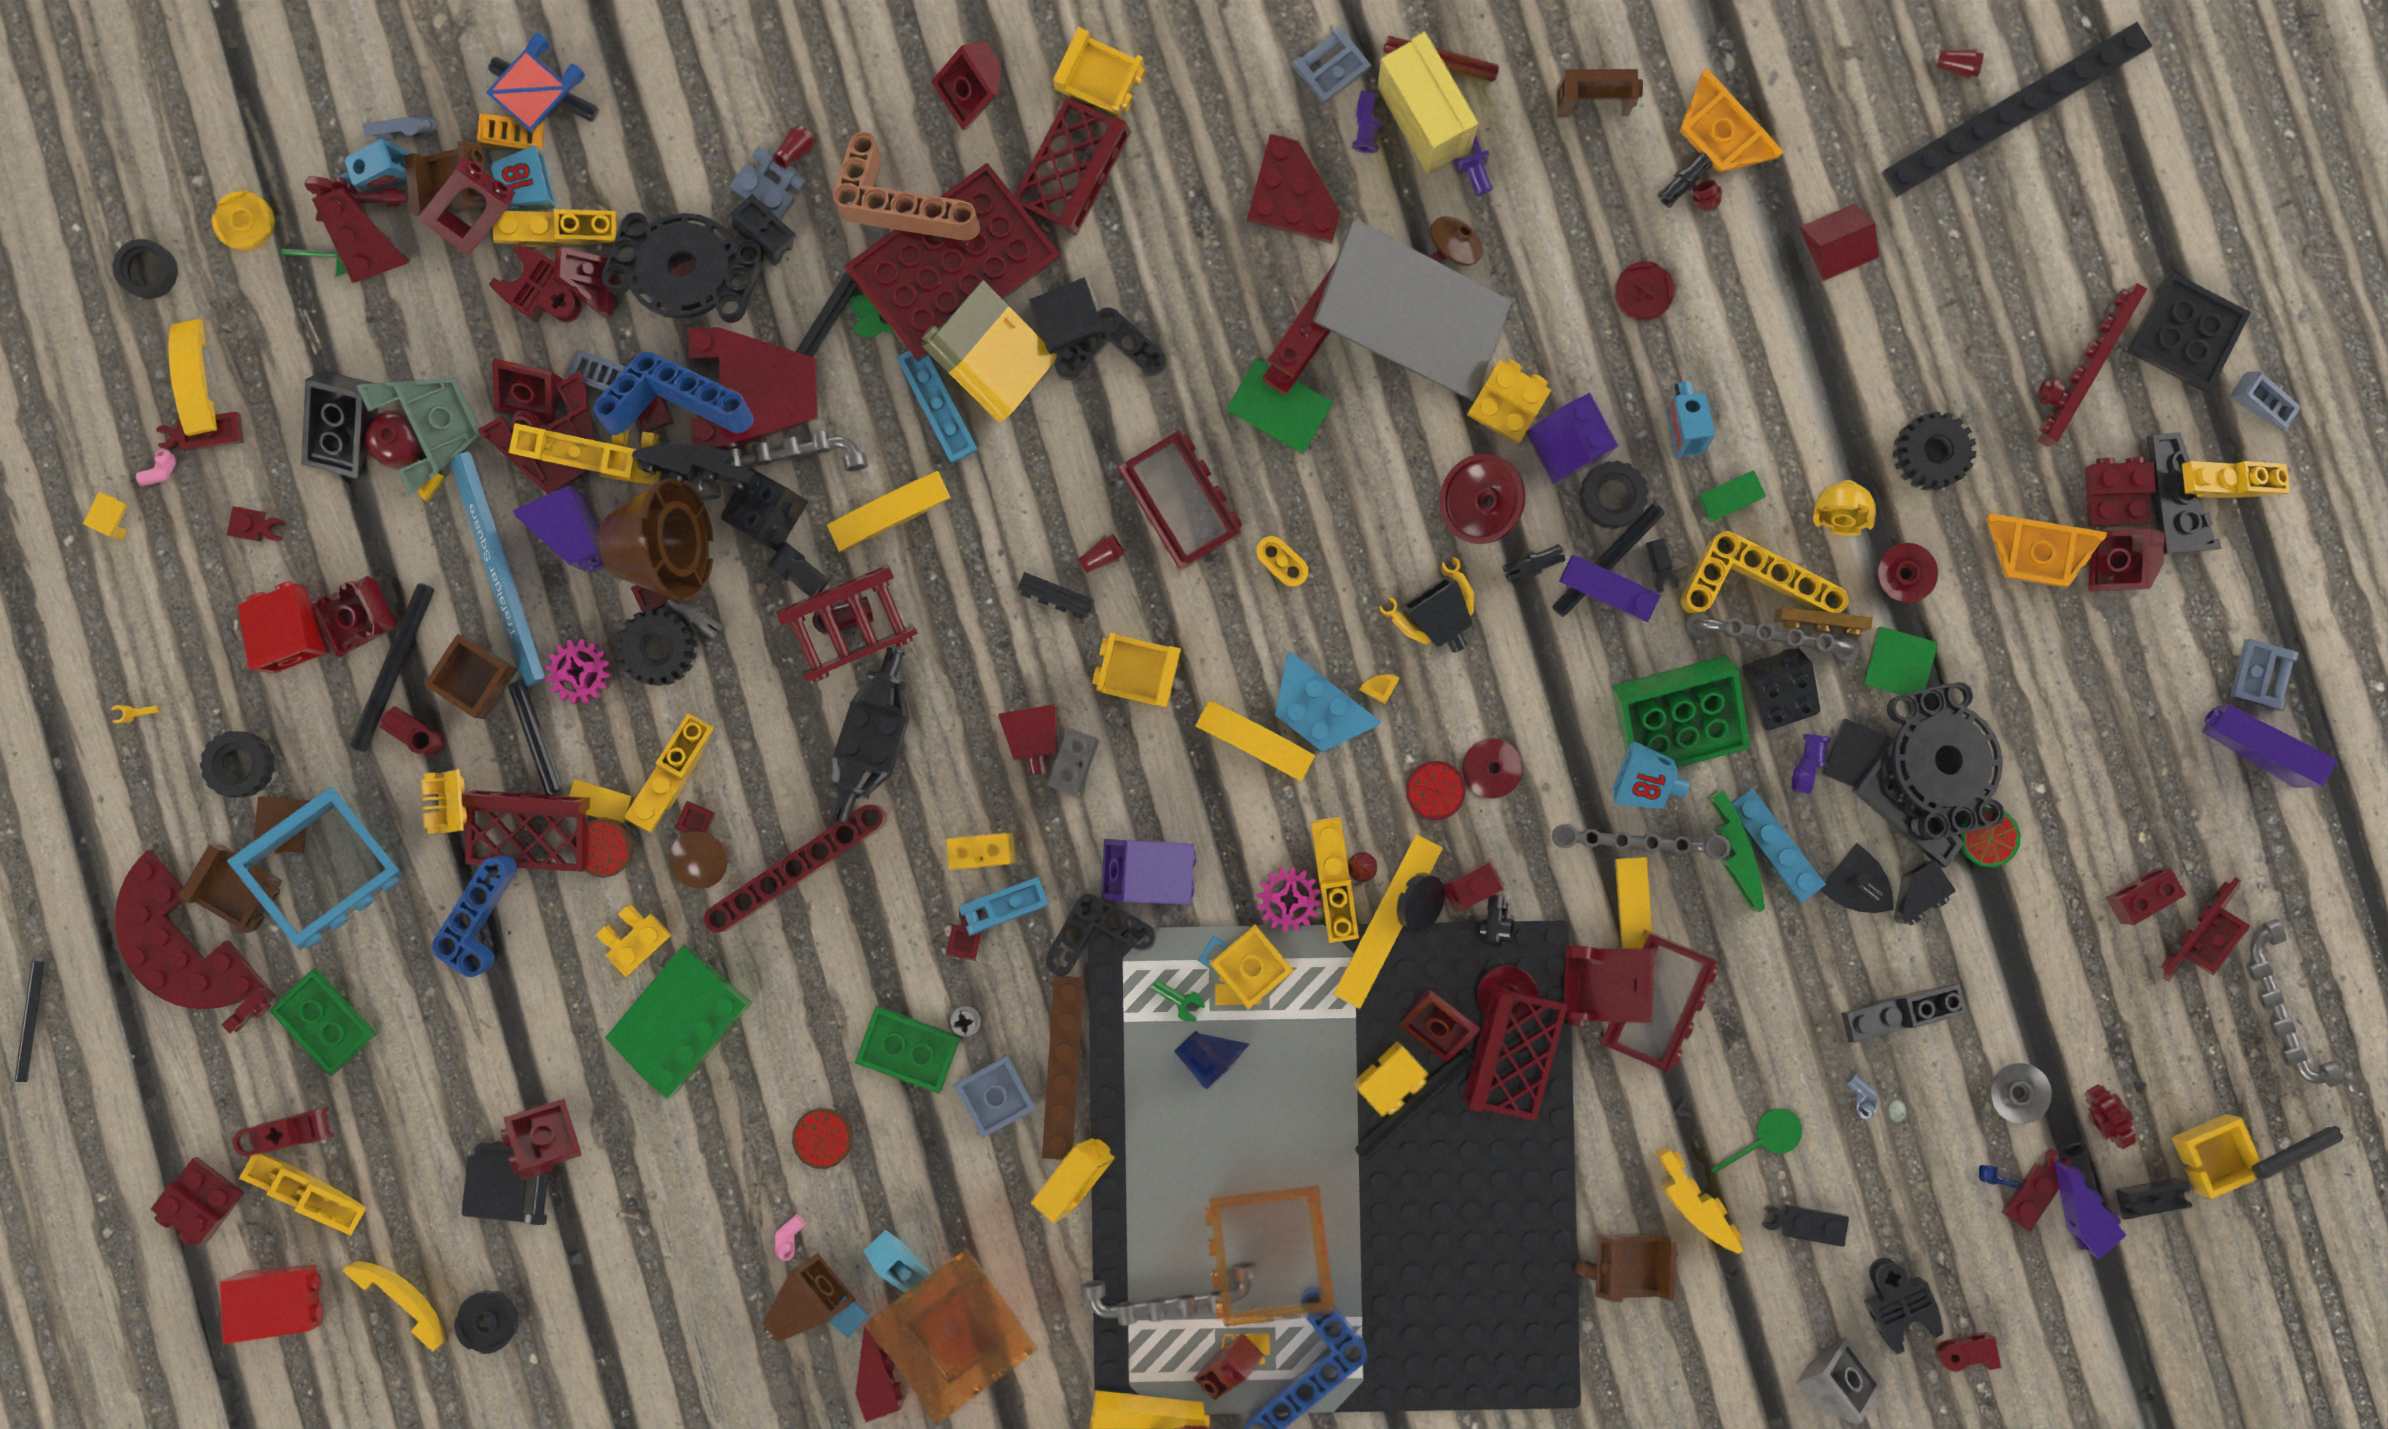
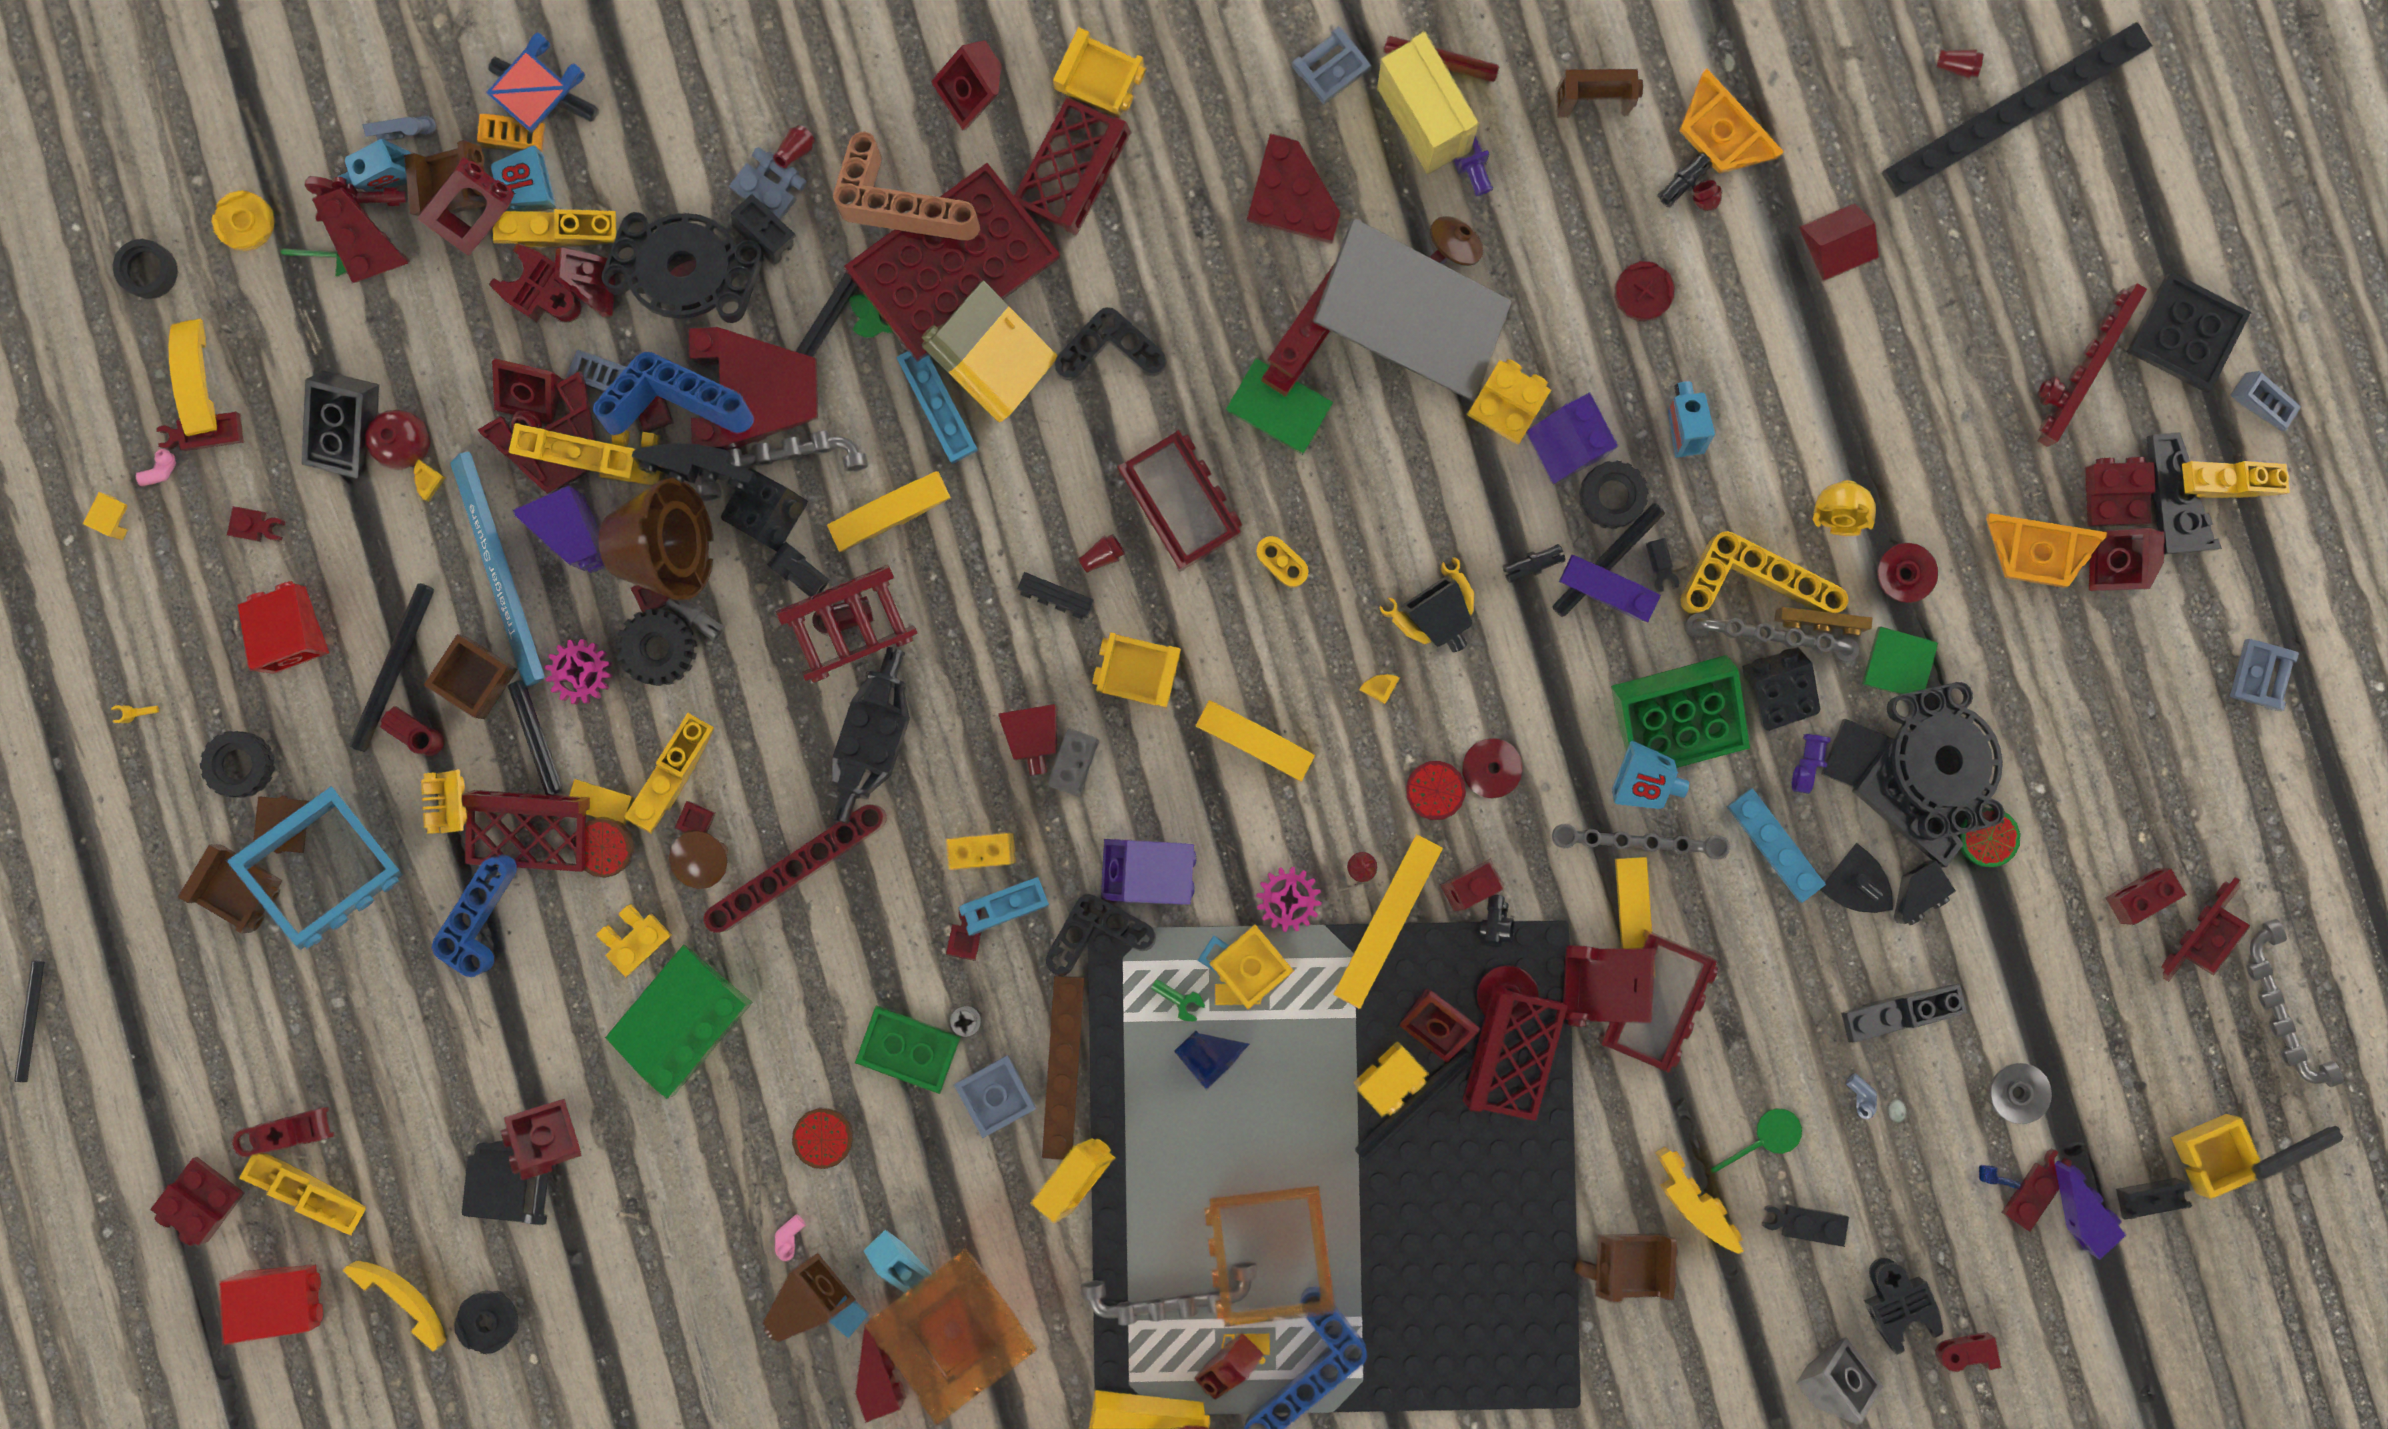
dark red plate [115,850,268,1009] -> none
dark red plate [221,987,276,1034] -> none
green tile [268,968,378,1076] -> none
dark red slope [312,575,398,657] -> none
sand green wing [356,378,481,495] -> none
black tile [1030,277,1105,354] -> none
dark azure wing [1275,651,1381,752] -> none
yellow slope [1310,817,1359,943] -> none
dark purple connector [1352,90,1383,154] -> none
black tile [1397,872,1445,933] -> none
dark red dish [1439,454,1526,544] -> none
green tile [1698,470,1767,523] -> none
green slope [1707,790,1765,912] -> none
black tyre [1893,412,1977,490] -> none
dark red gear [2084,1084,2137,1150] -> none
dark purple slope [2201,705,2338,788] -> none

